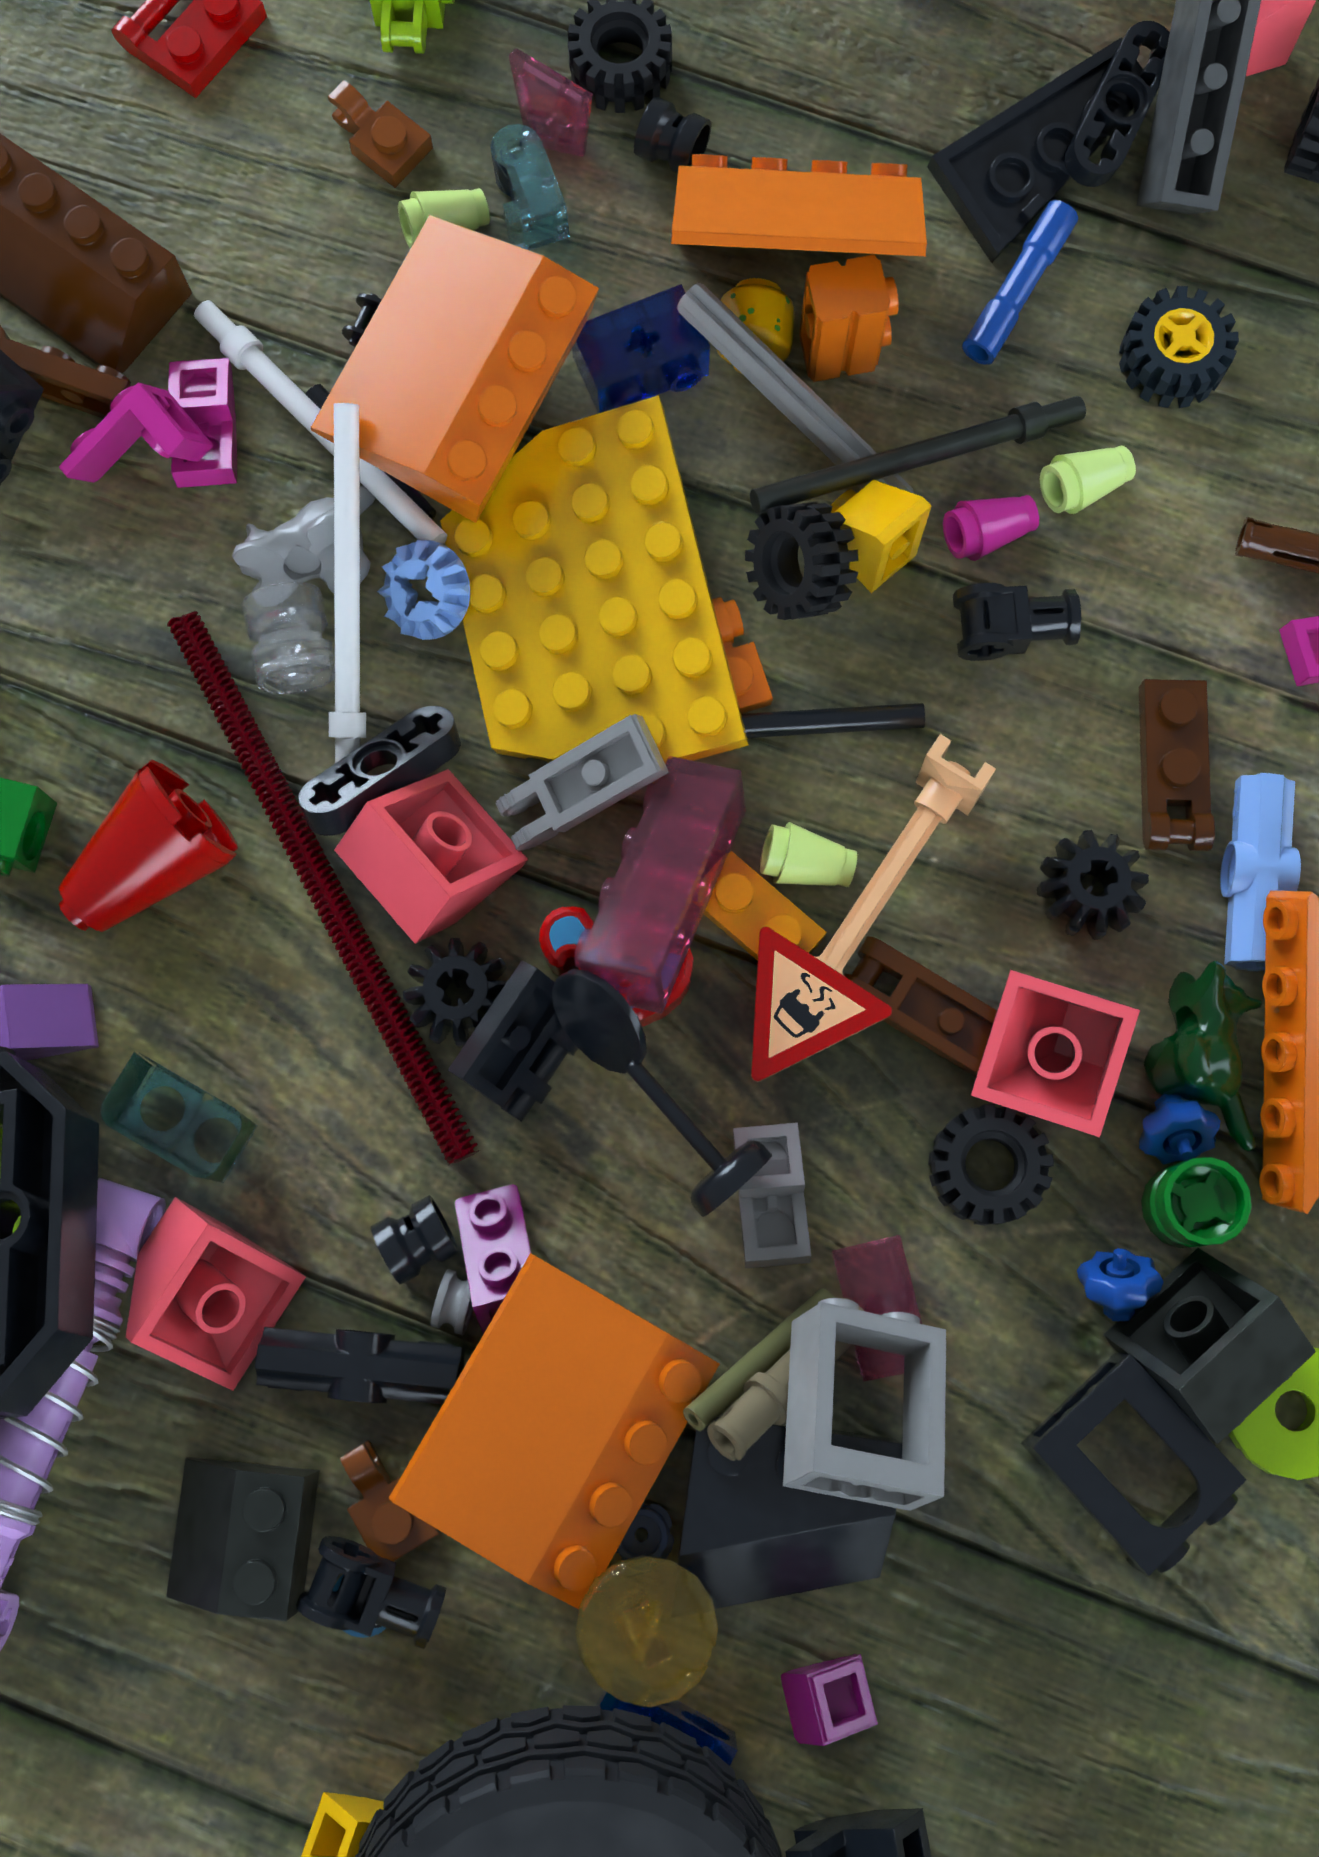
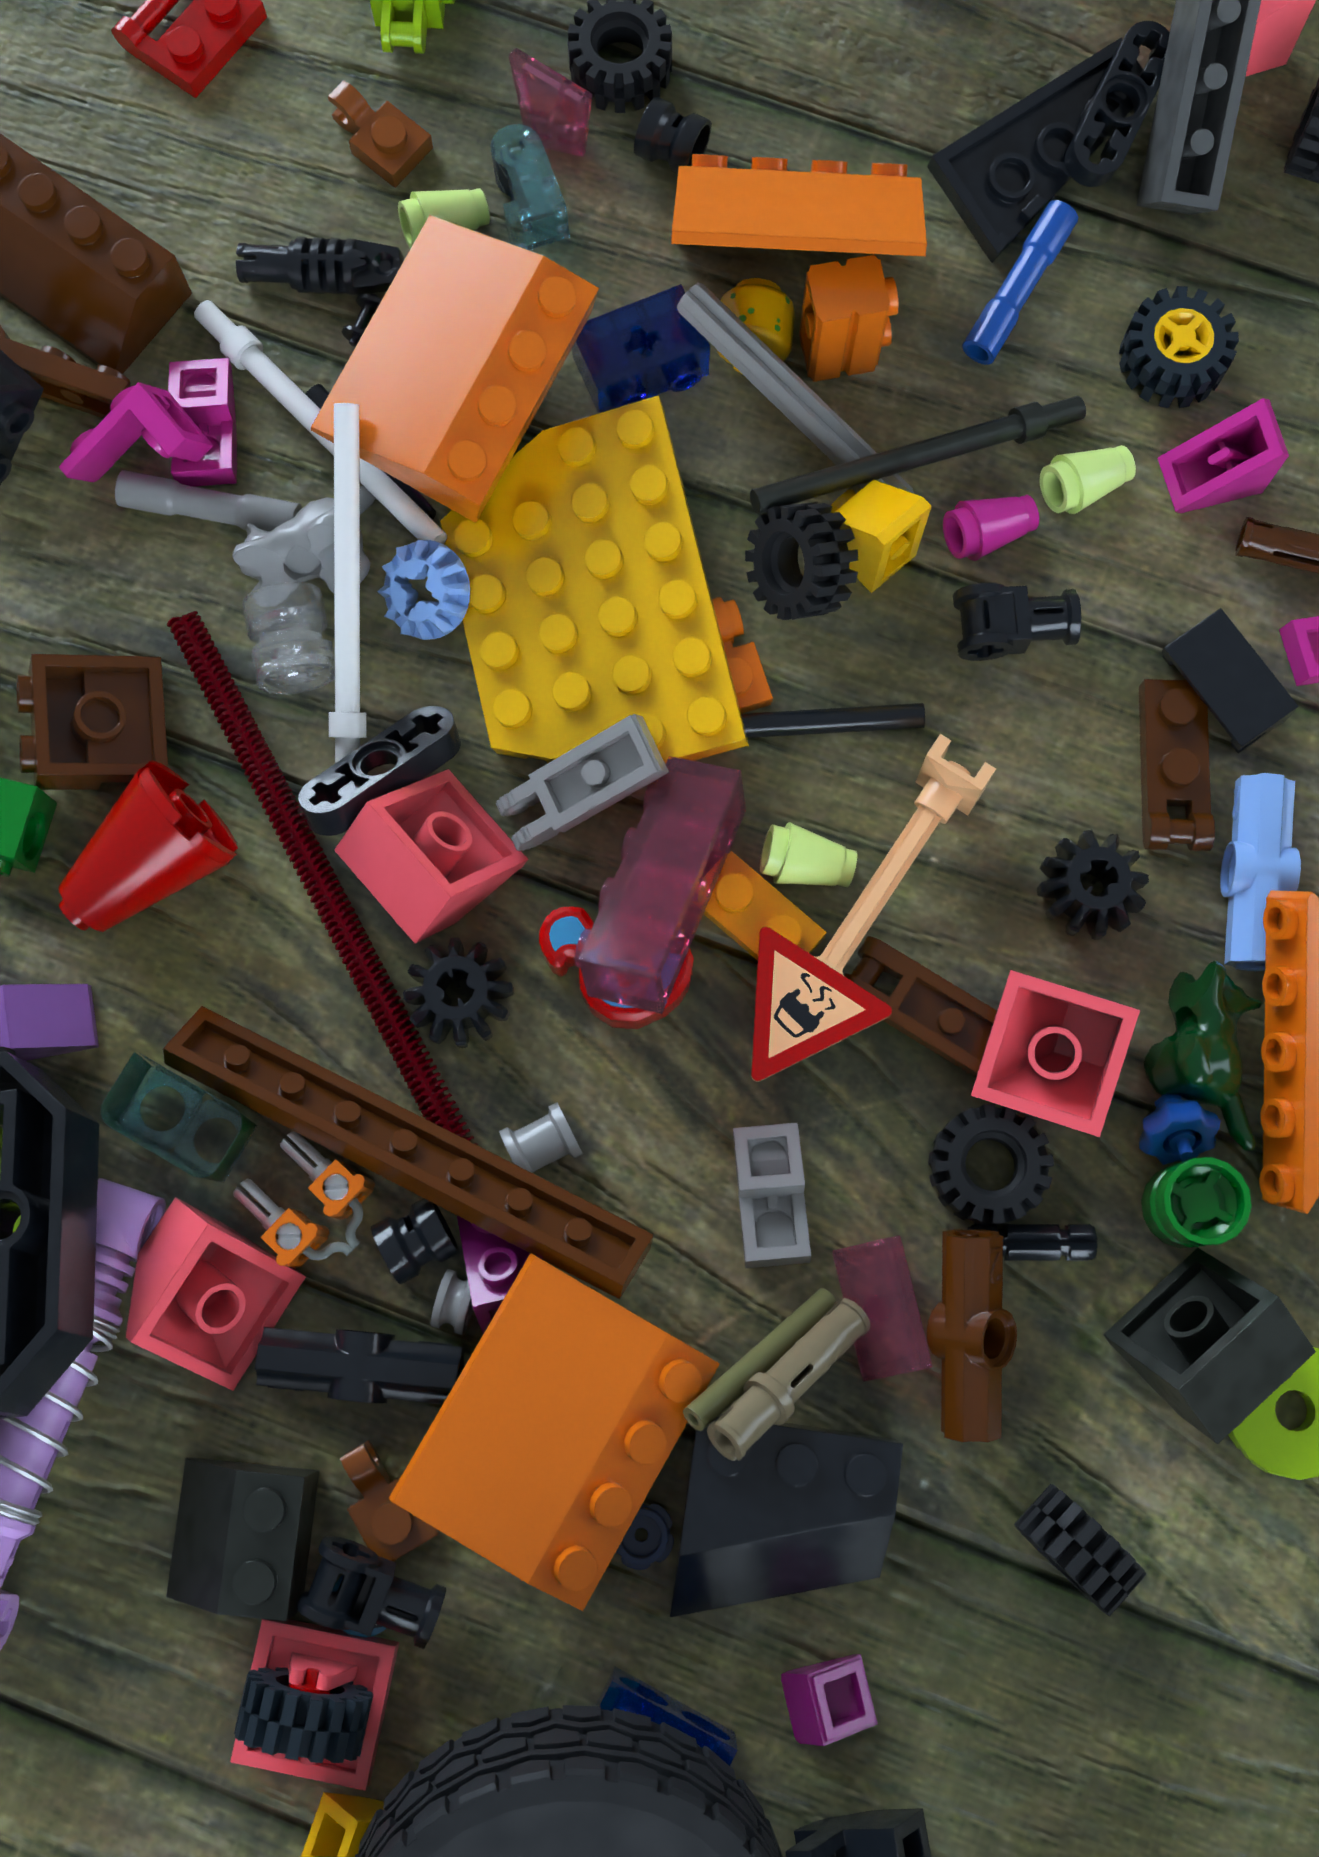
black plate [448,961,578,1122] -> none
black piece [552,969,772,1217] -> none
clear yellow tile [575,1555,718,1707] -> none
light grey window [783,1298,946,1511] -> none
black panel [1021,1353,1246,1576] -> none
blue piece [1077,1248,1164,1321] -> none
none -> reddish brown plate [16,654,168,790]
none -> light grey piece [115,470,302,531]
none -> reddish brown plate [163,1006,654,1299]
none -> plate [230,1619,399,1791]
none -> piece [233,1131,375,1268]
none -> black hinge [236,237,404,295]
none -> light grey bush [499,1102,583,1174]
none -> reddish brown piece [926,1229,1017,1443]
none -> black axle [967,1224,1098,1261]
none -> black tyre [1014,1484,1147,1617]
none -> dark pink slope [1157,398,1289,513]
none -> black hinge [1162,608,1299,753]

